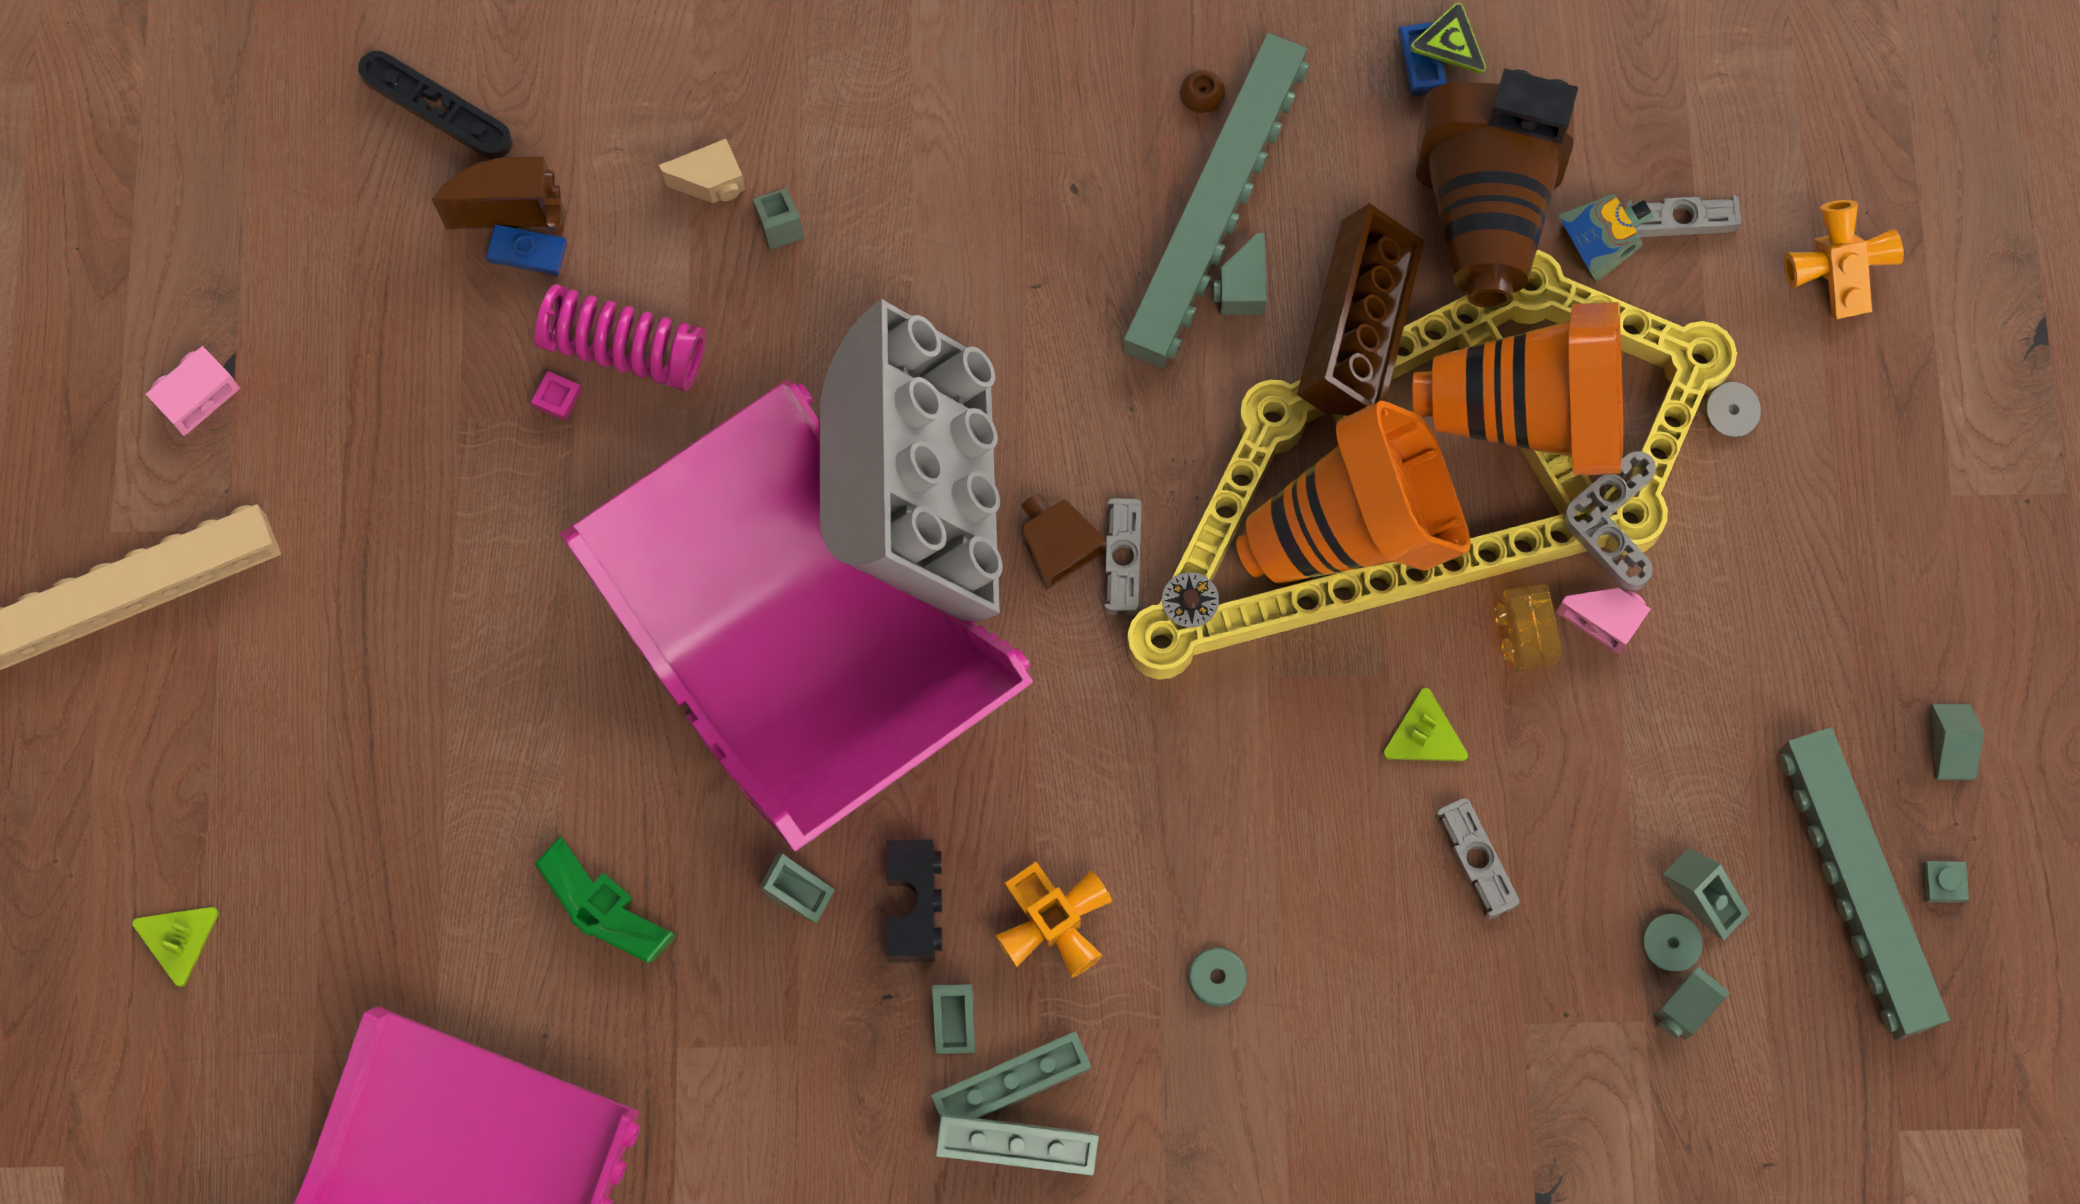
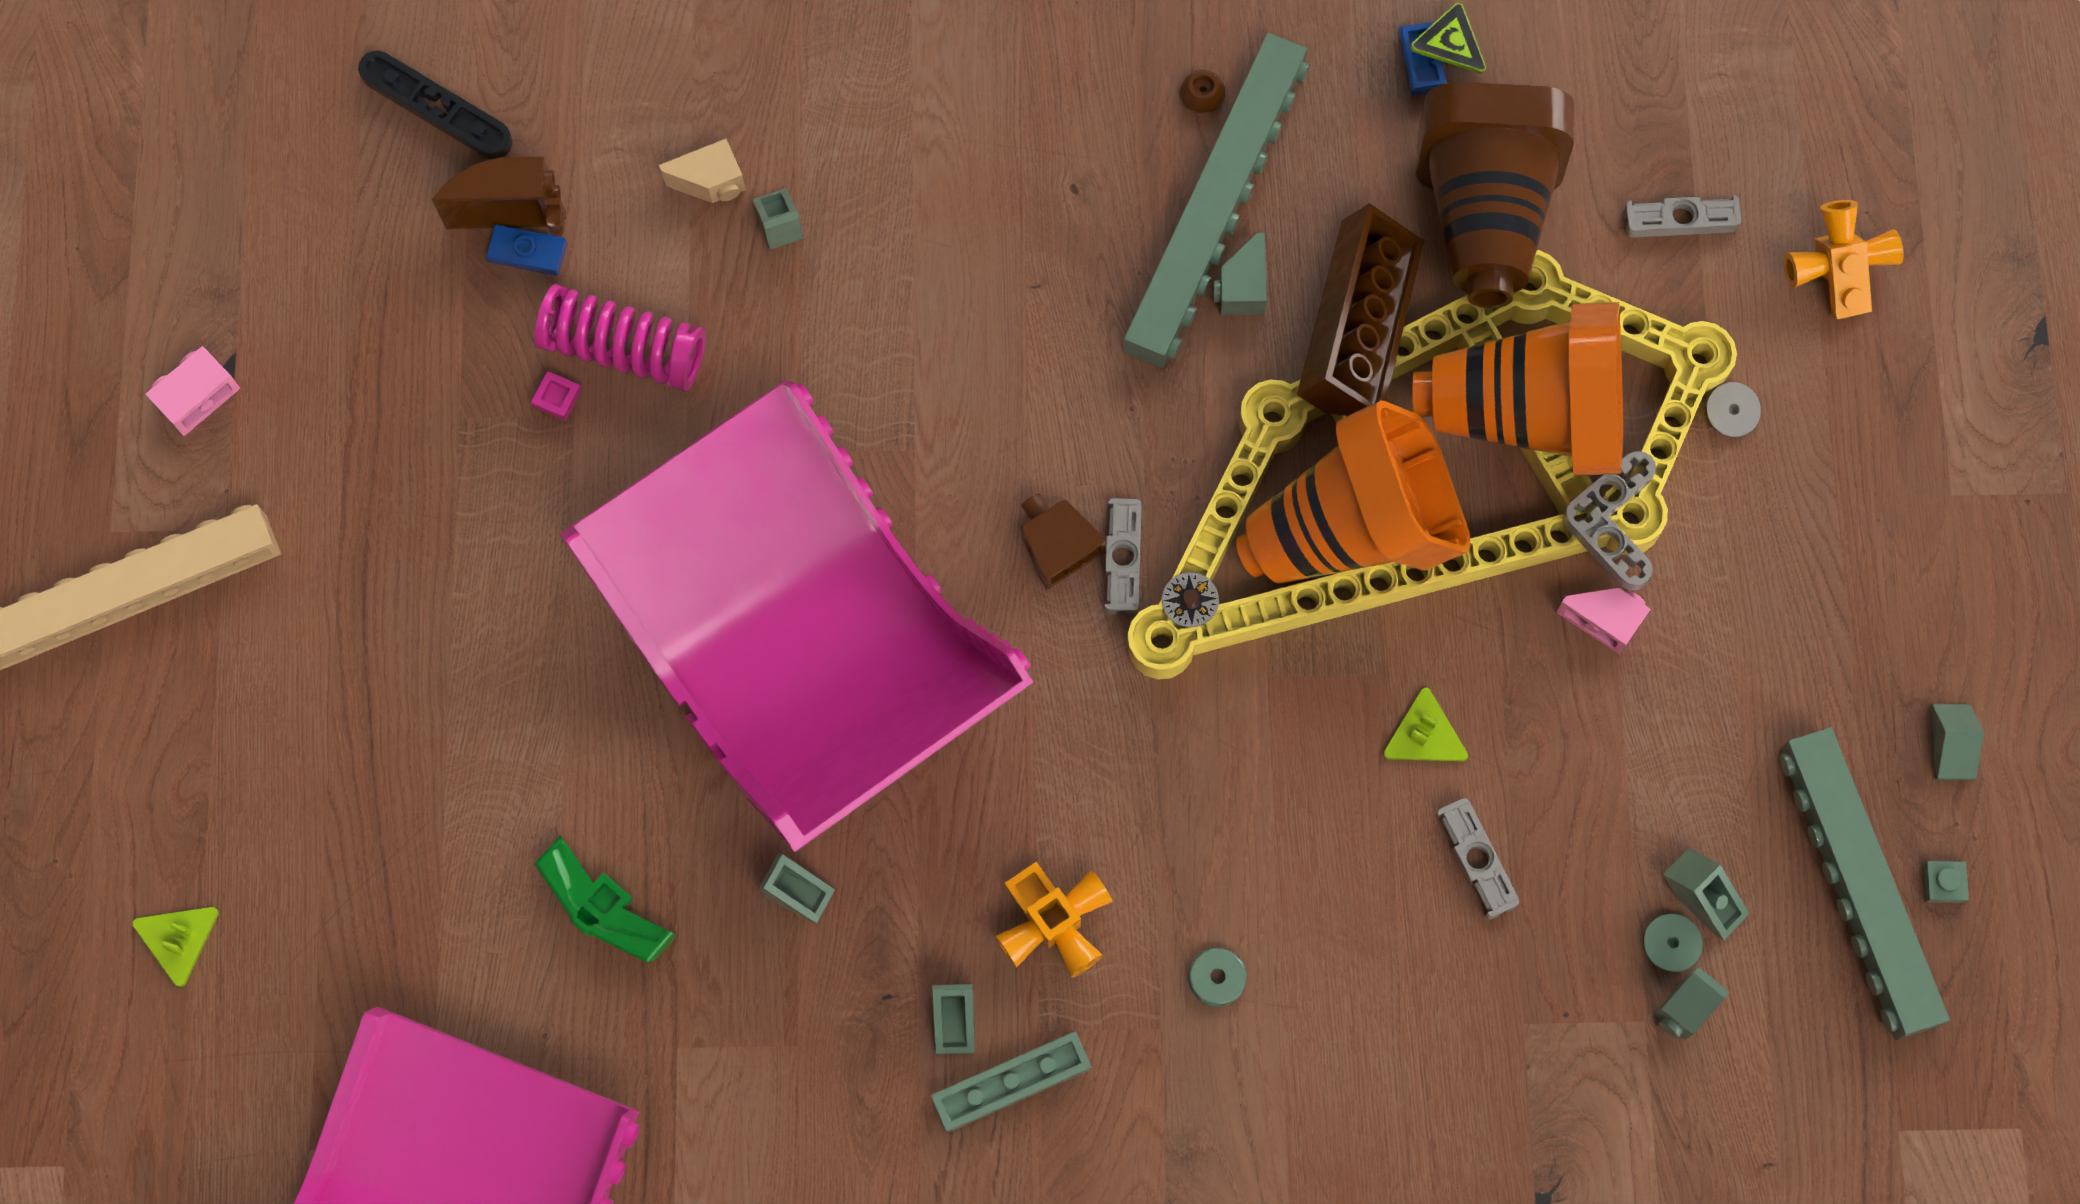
light grey brick [820,299,1003,621] -> none
black arch [886,840,943,963] -> none
plate [935,1114,1099,1175] -> none
black brick [1488,68,1578,144] -> none
clear yellow brick [1495,584,1563,672] -> none
torso [1558,194,1654,282] -> none

